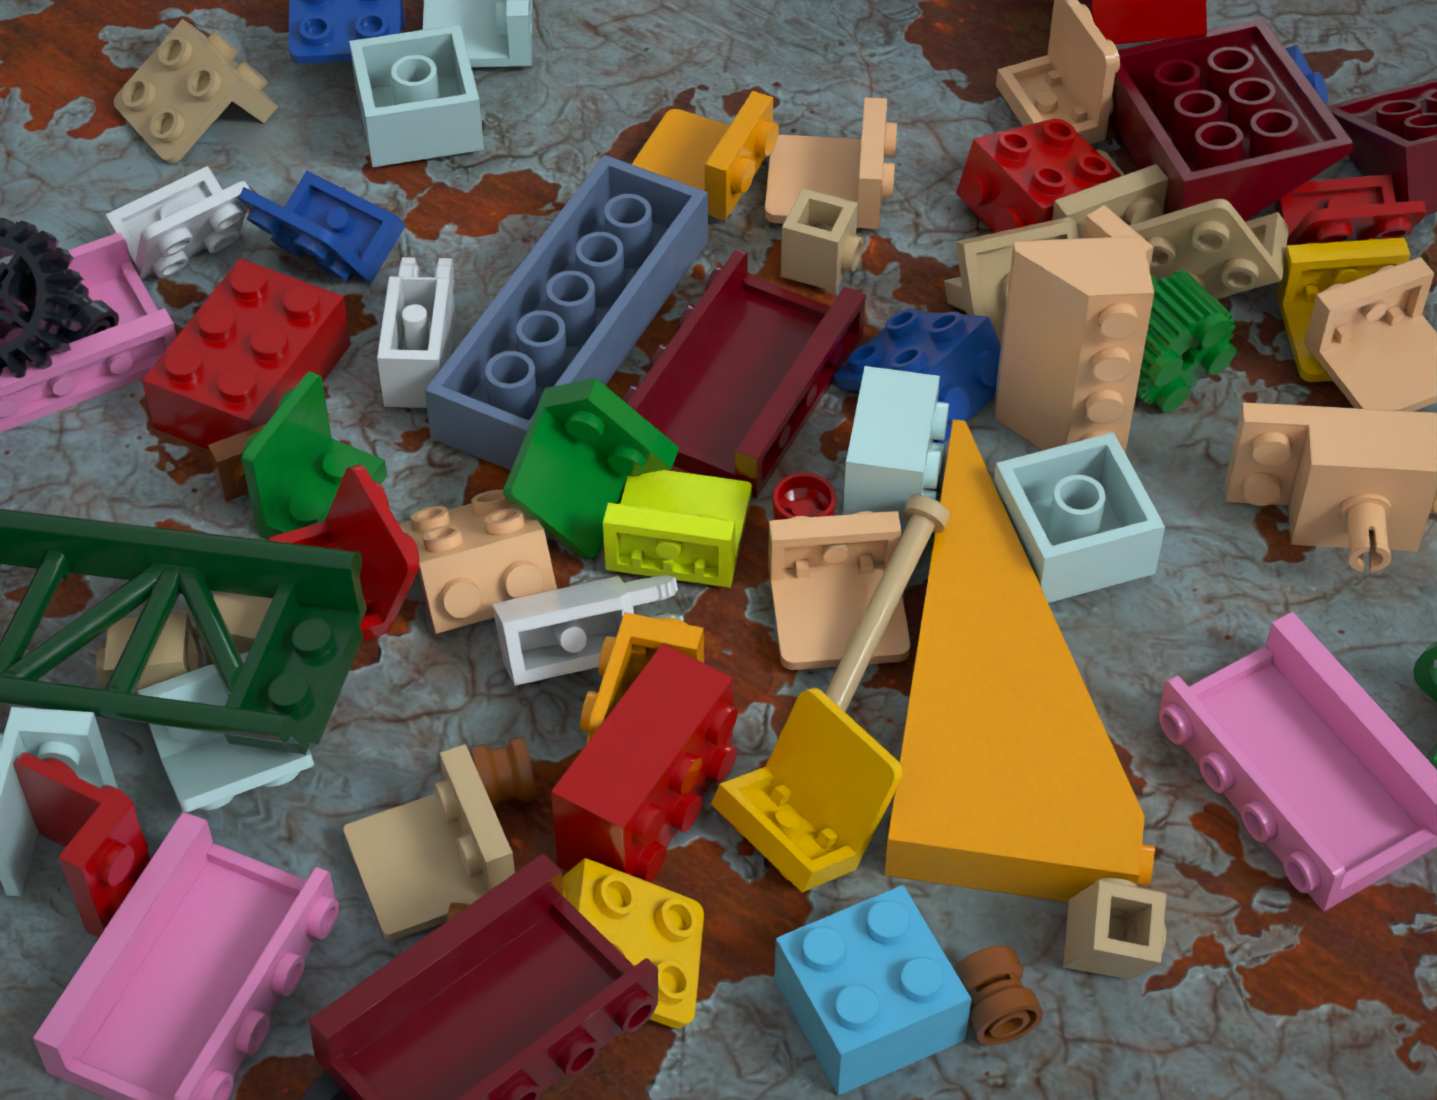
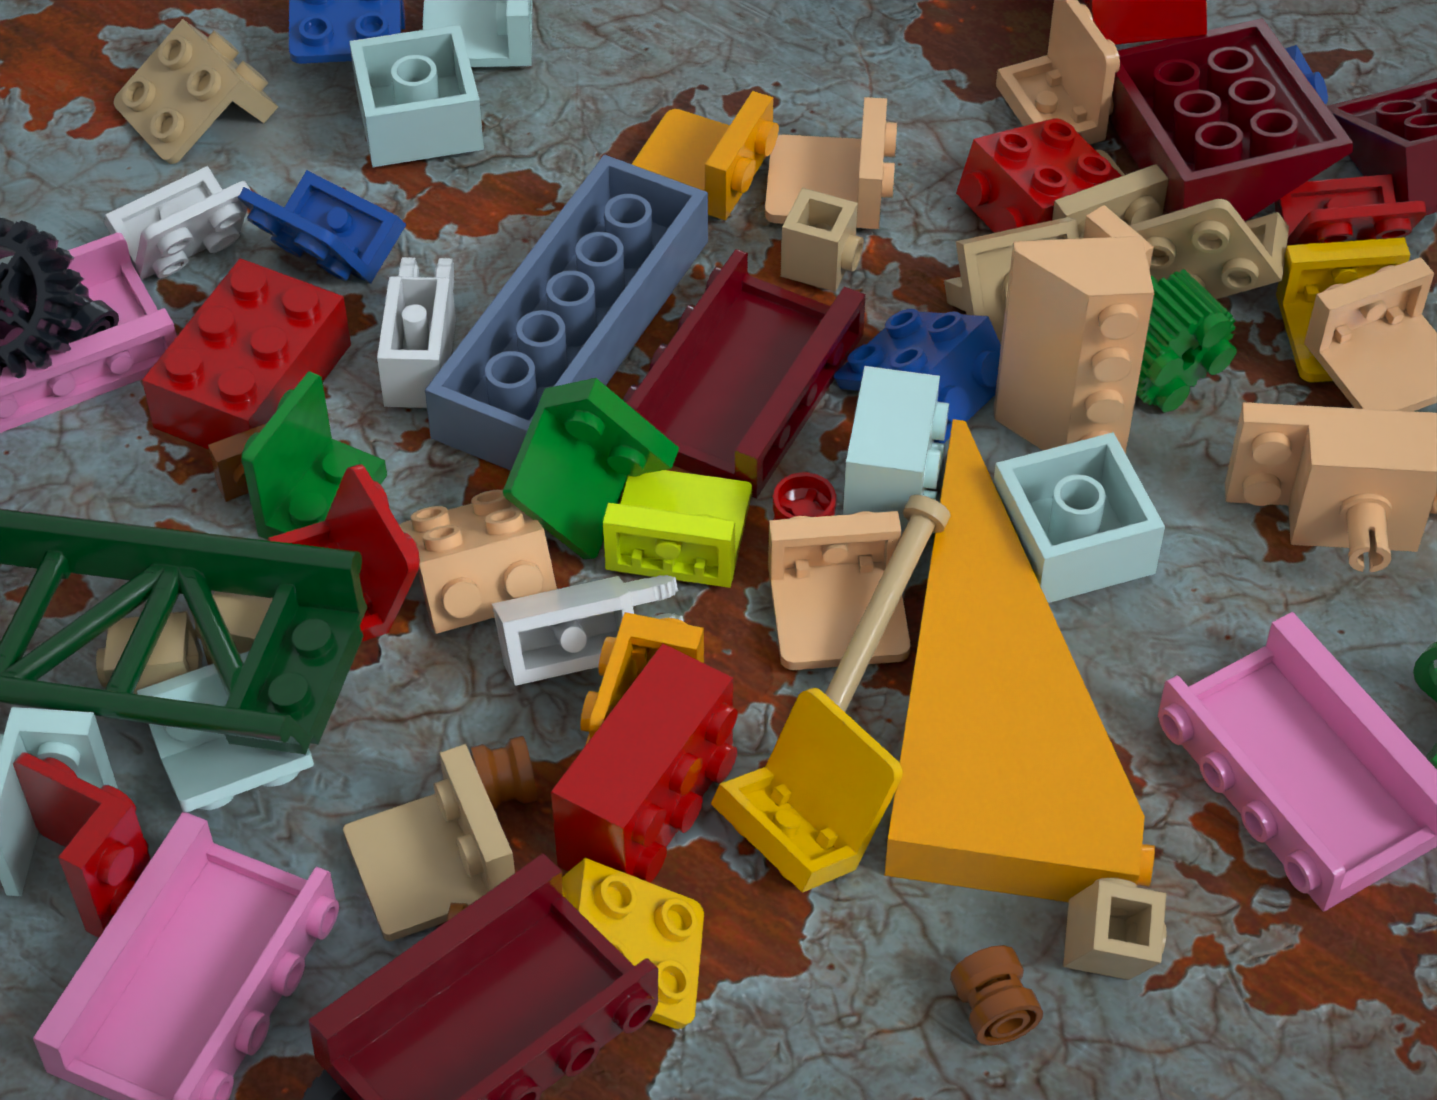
medium azure brick [774,885,971,1096] -> none

